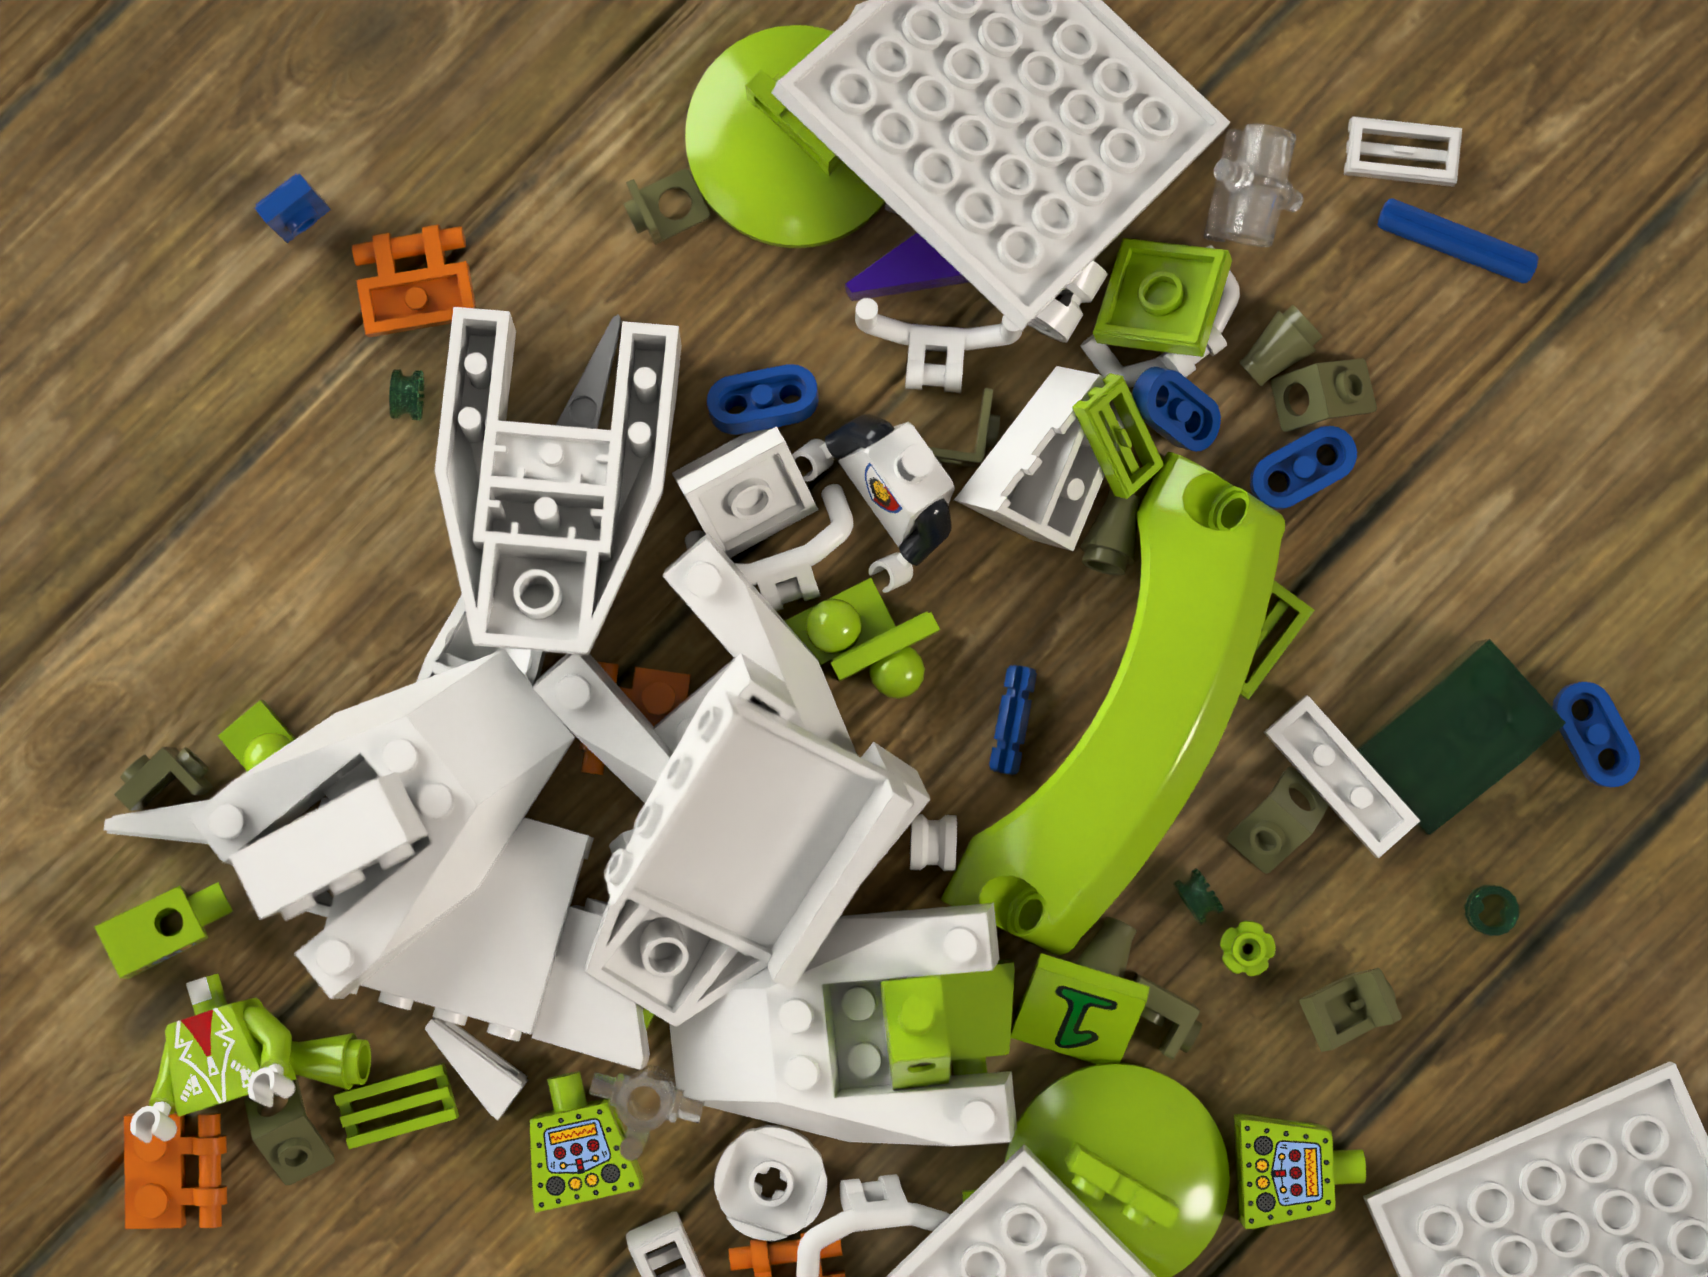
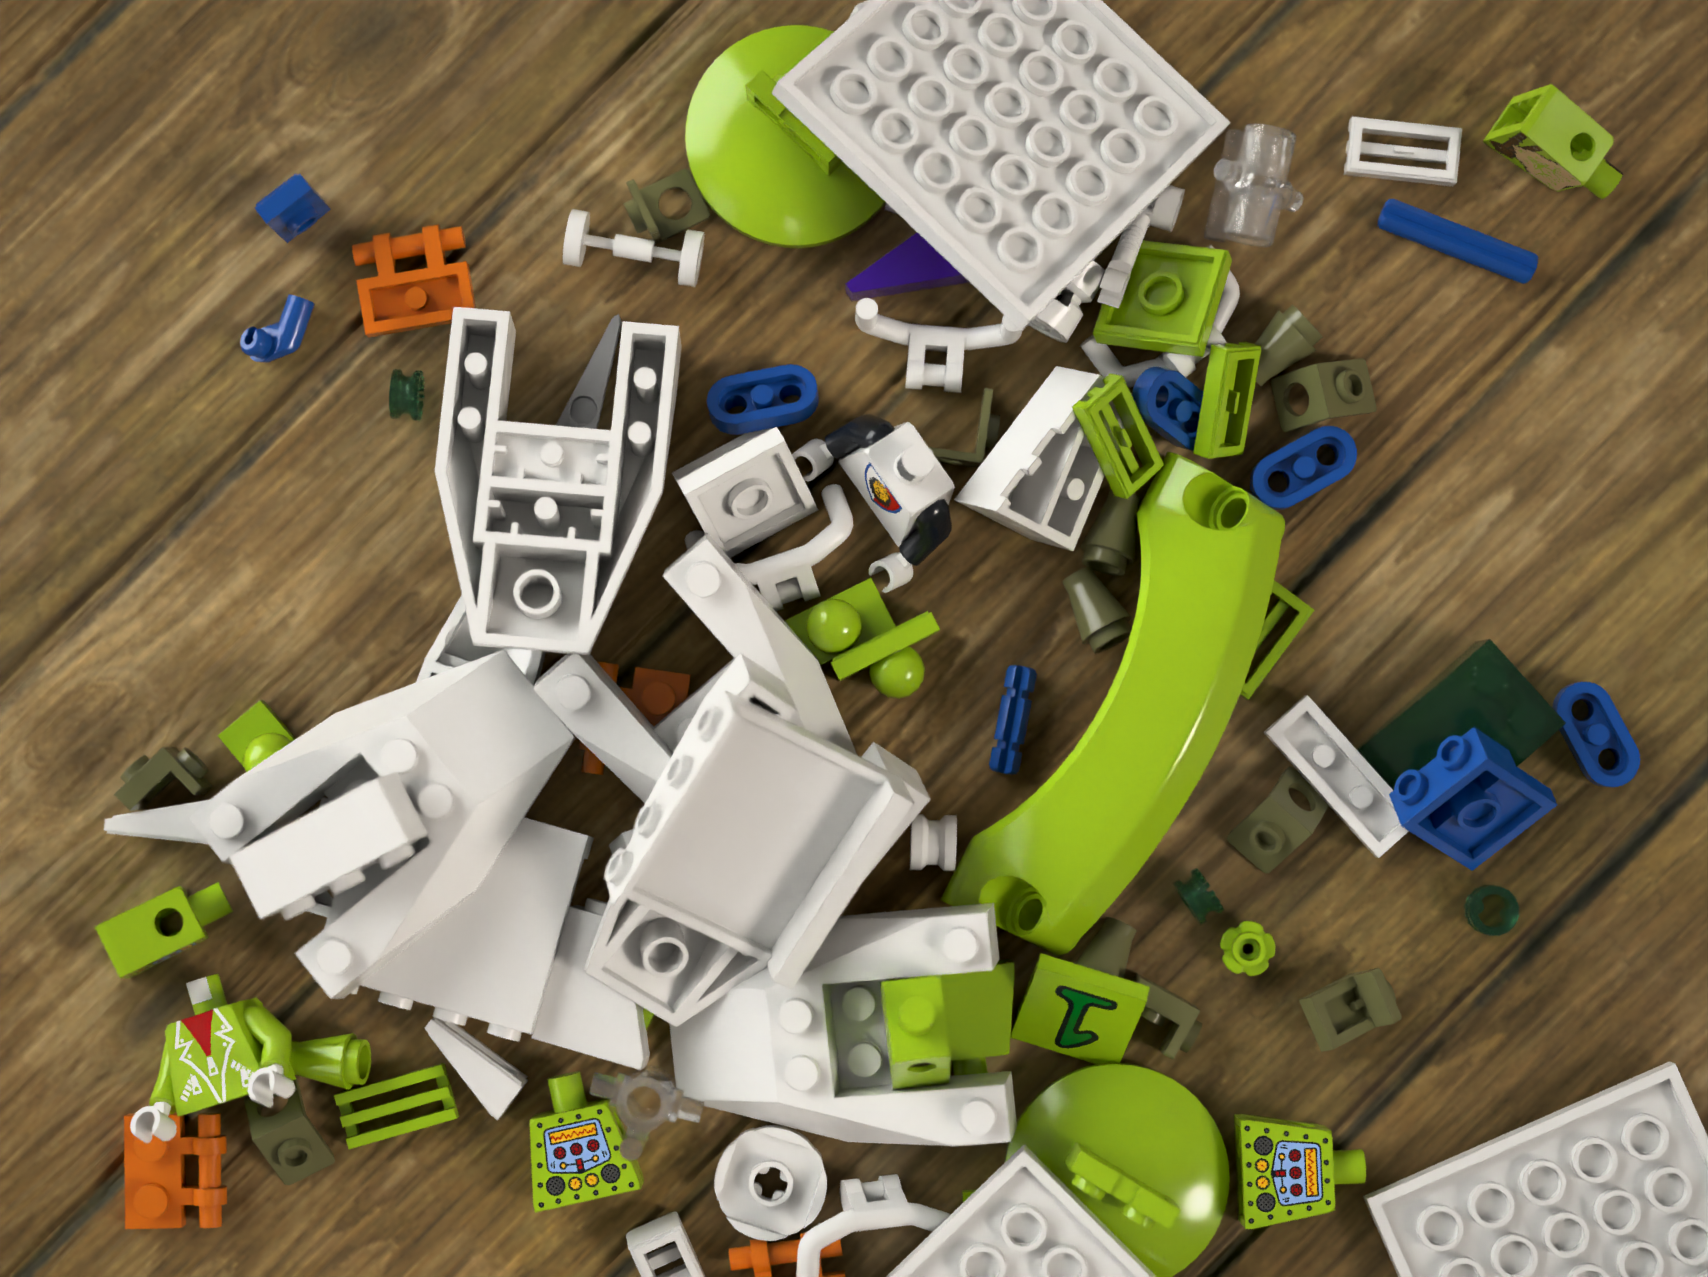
none -> blue arm [240,294,315,363]
none -> white wheel [563,209,705,287]
none -> olive cone [1062,566,1132,653]
none -> white brick [1097,185,1185,308]
none -> lime tile [1193,342,1261,459]
none -> blue plate [1389,727,1558,871]
none -> lime torso [1483,84,1623,200]

